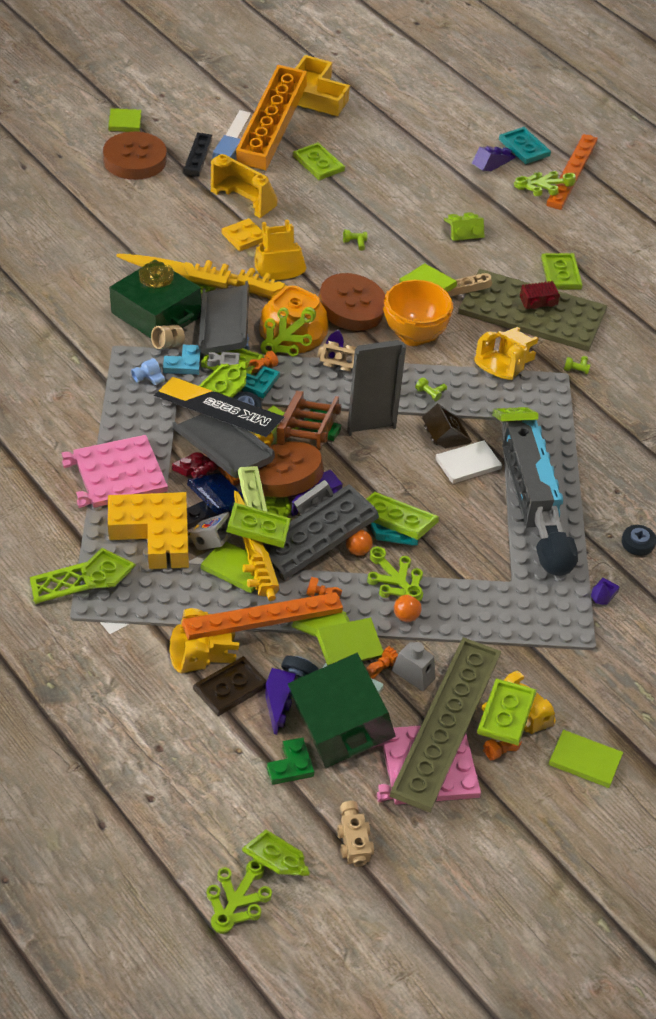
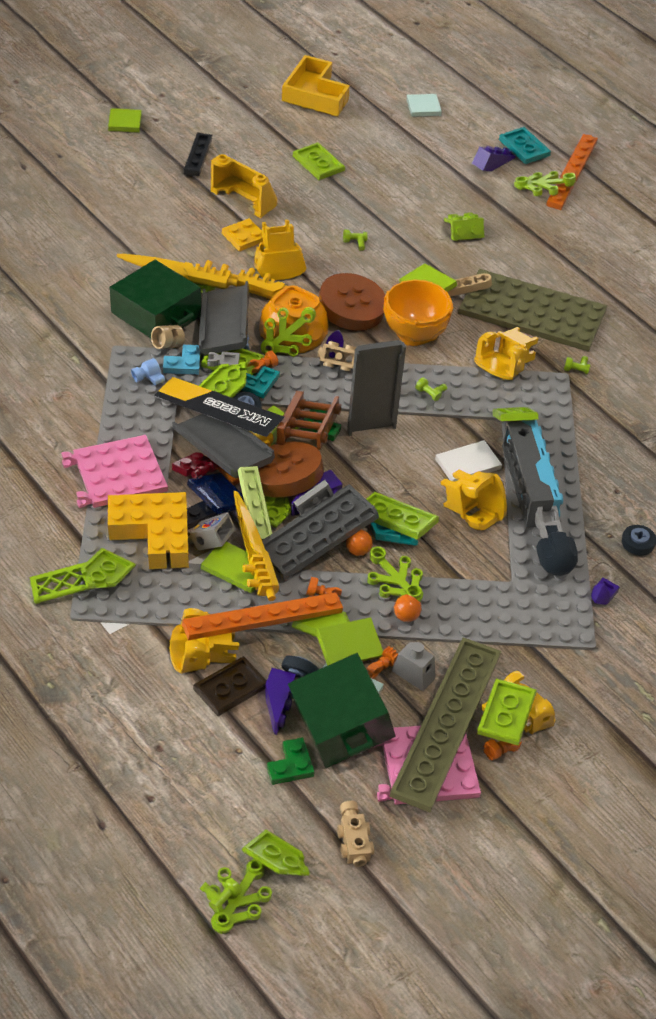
dark orange brick [103,131,167,180] -> none
clear yellow tile [139,262,174,288] -> none
medium blue brick [213,135,241,161] -> none
white sticker [226,110,251,138] -> none
lime tile [226,503,291,548] -> none
light orange brick [236,65,307,171] -> none
dark brown slope [422,403,472,449] -> none
dark red brick [520,281,560,309] -> none
lime tile [541,253,583,290] -> none
lime tile [549,729,623,788] -> none
none -> lime piece [200,878,242,912]
none -> light aqua tile [406,94,442,117]
none -> yellow piece [440,470,507,530]

